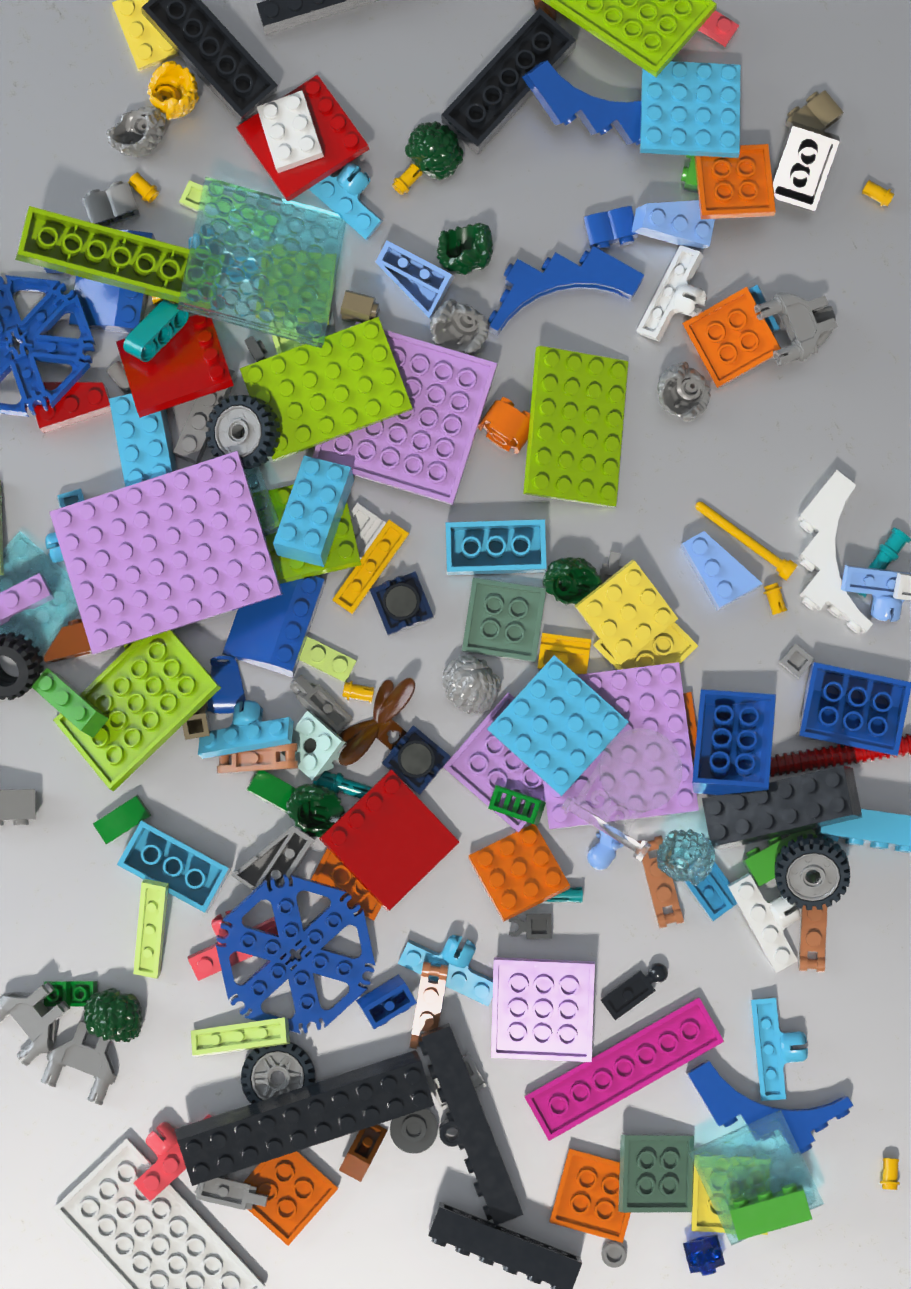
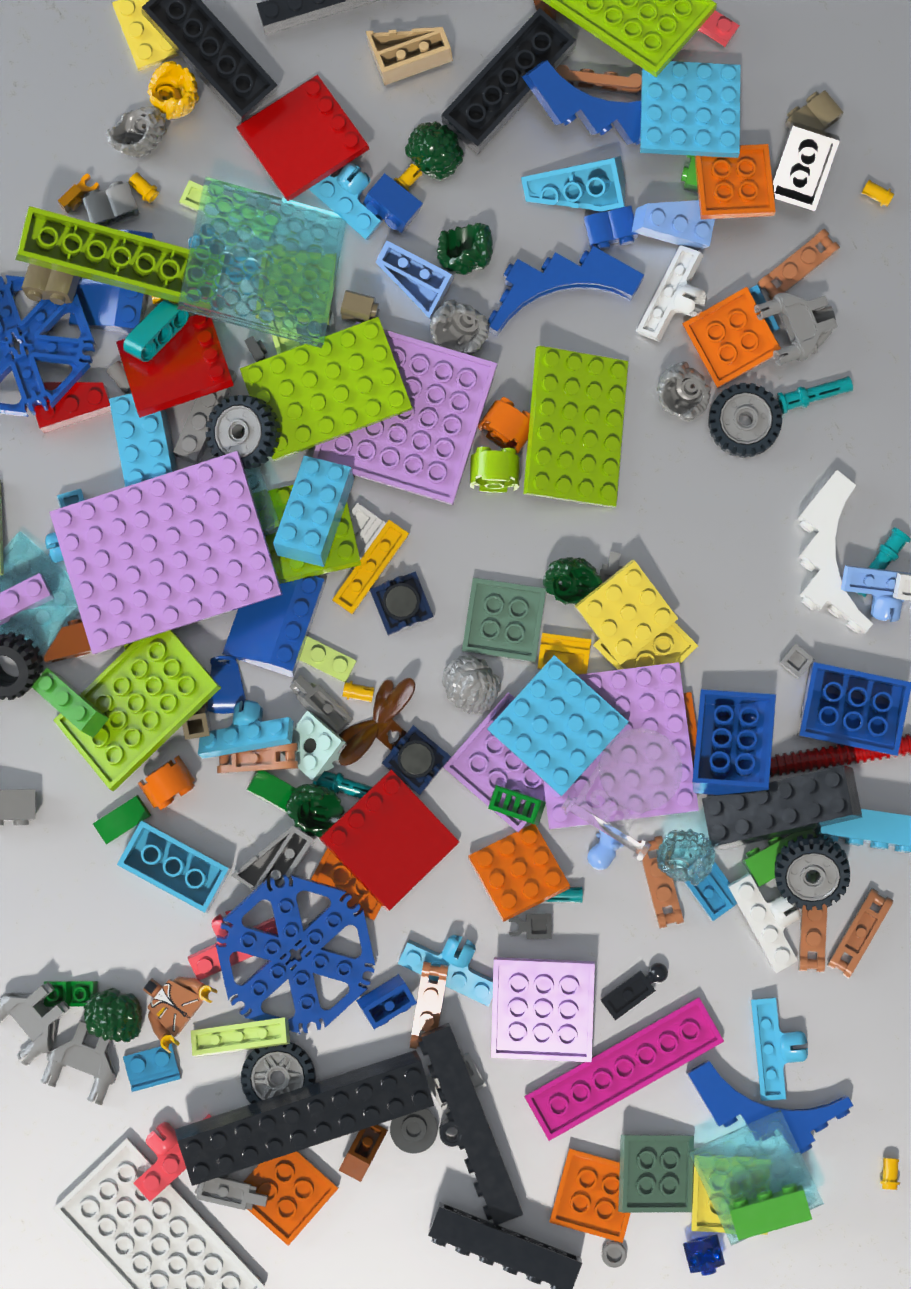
yellowish green plate [133,879,169,979] -> none
white plate [257,91,324,173] -> none
medium azure brick [445,519,547,575] -> none
light blue wedge [681,531,763,611] -> none
yellow piece [695,501,798,581] -> none
yellow pin [763,582,787,615] -> none
none -> dark tan brick [21,264,80,305]
none -> light orange plate [58,173,100,213]
none -> dark azure plate [123,1043,181,1092]
none -> orange brick [137,755,195,810]
none -> nougat torso [143,977,218,1053]
none -> blue brick [363,173,423,233]
none -> tan wedge [366,27,453,86]
none -> lime brick [470,447,520,493]
none -> medium azure wedge [521,156,626,212]
none -> nougat plate [556,65,642,94]
none -> wheel [708,383,782,458]
none -> nougat plate [757,229,840,300]
none -> teal pin [777,376,853,414]
none -> nougat plate [827,888,894,978]

